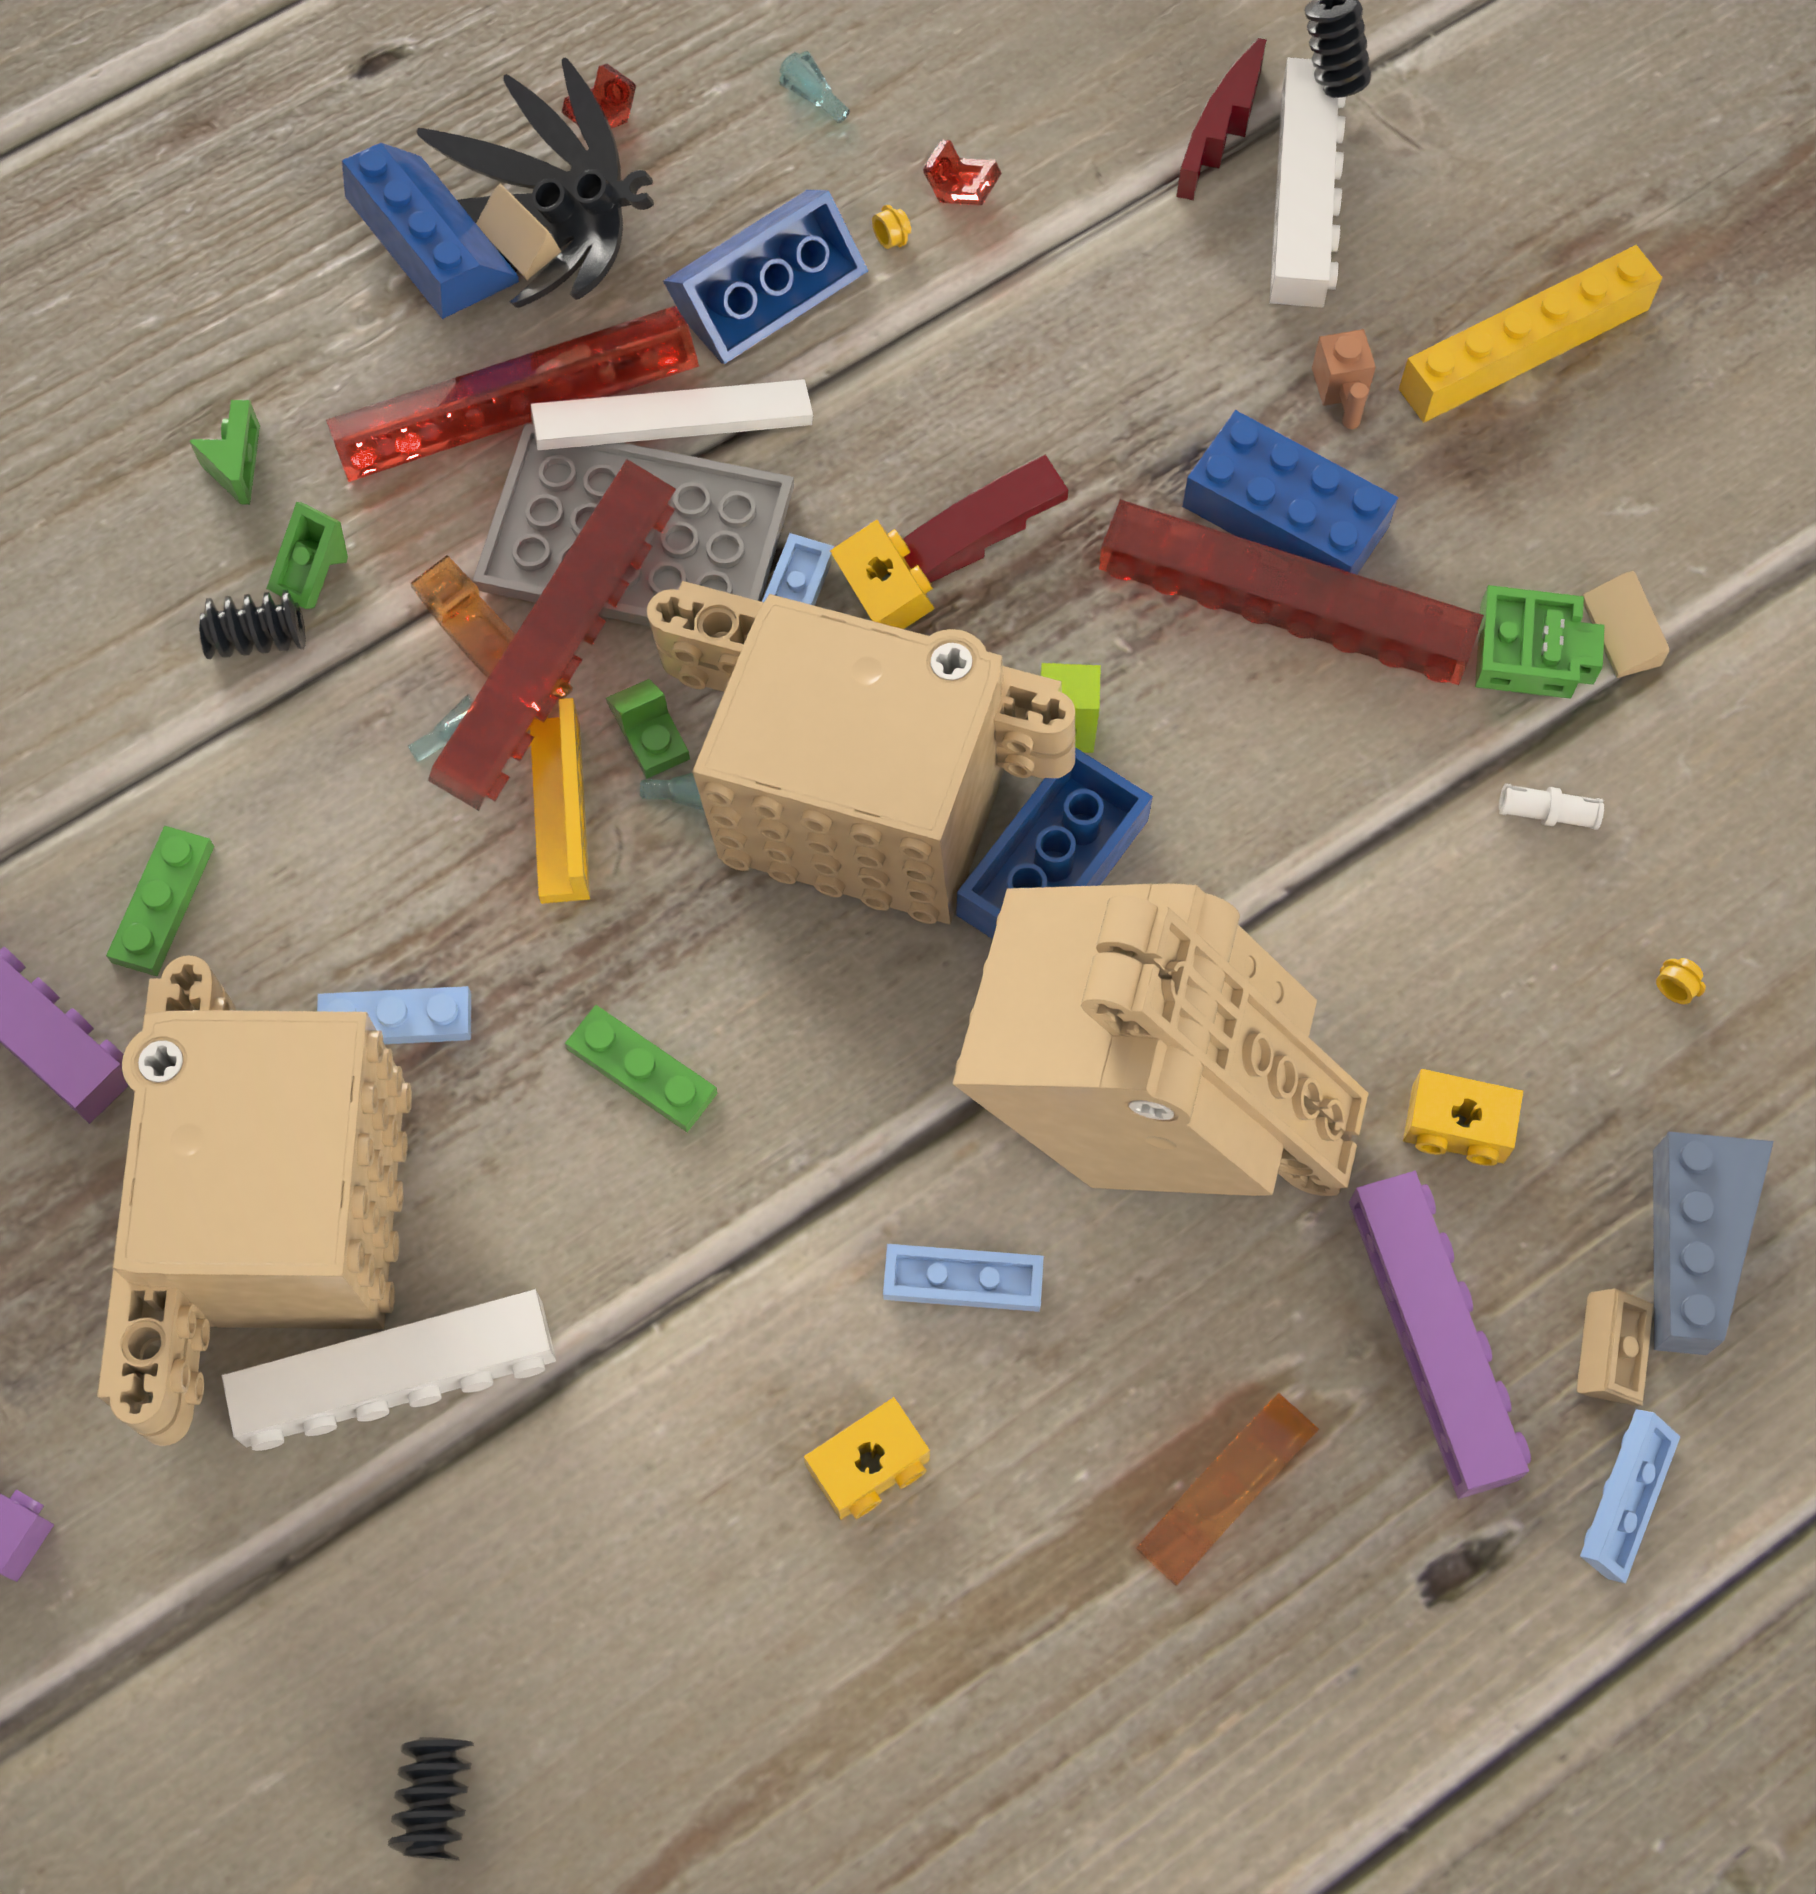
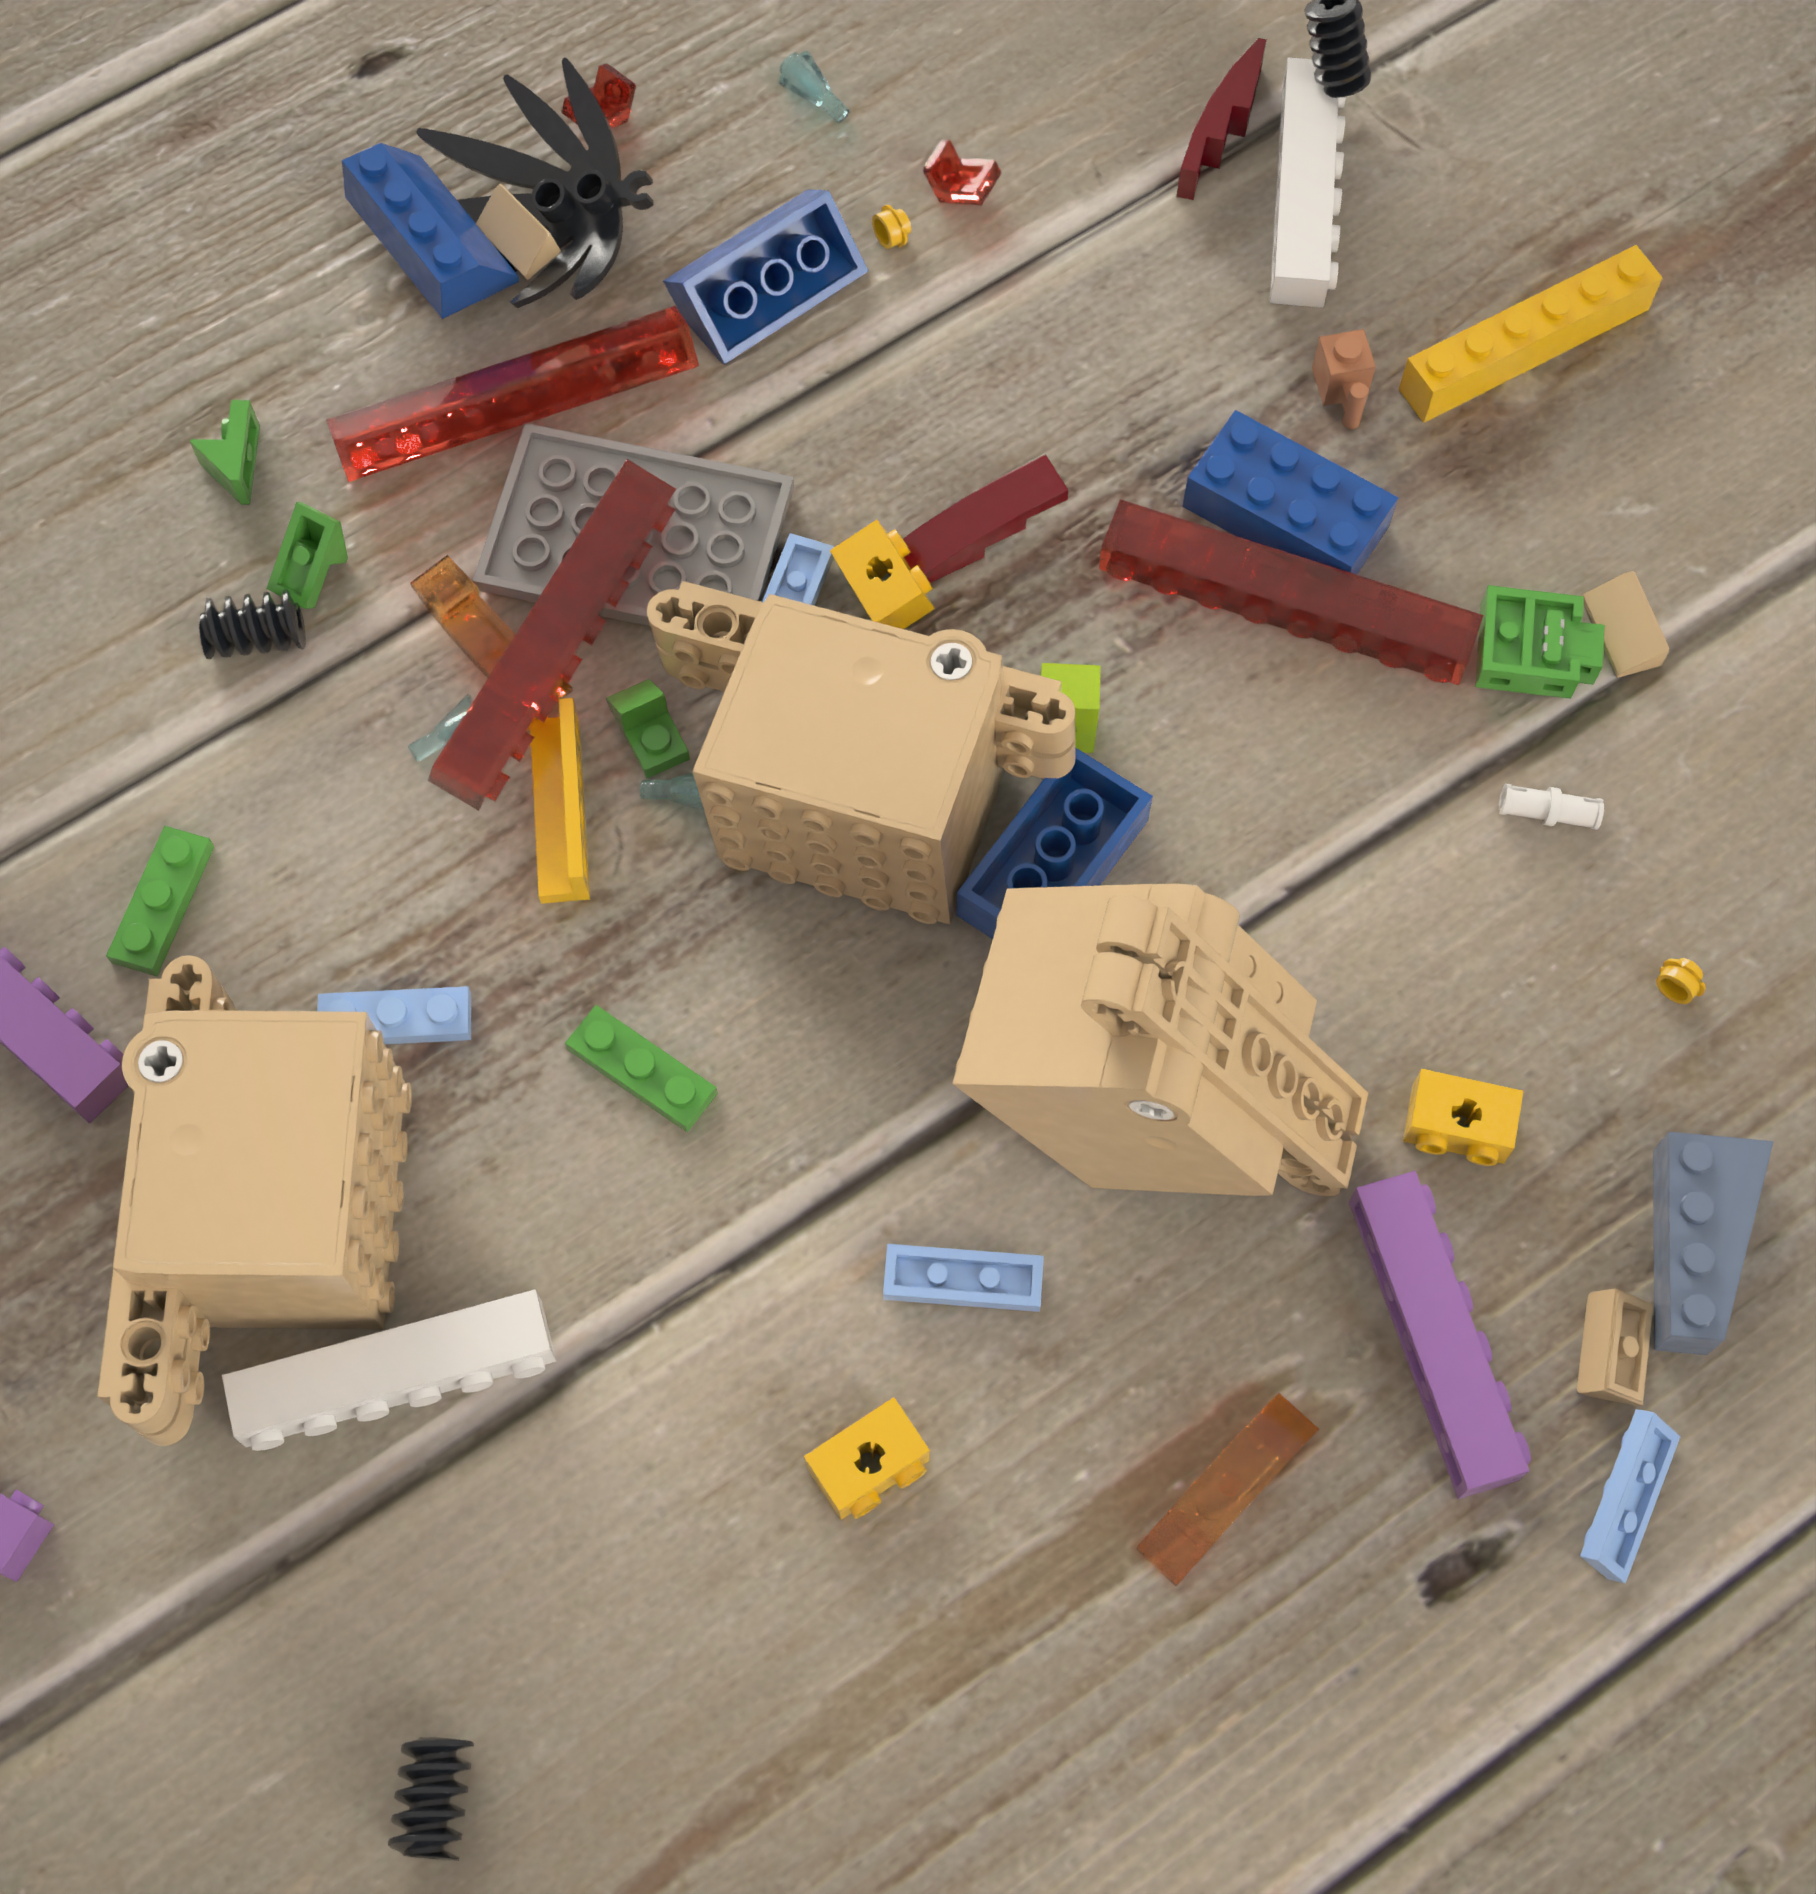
white tile [531,379,813,451] -> none

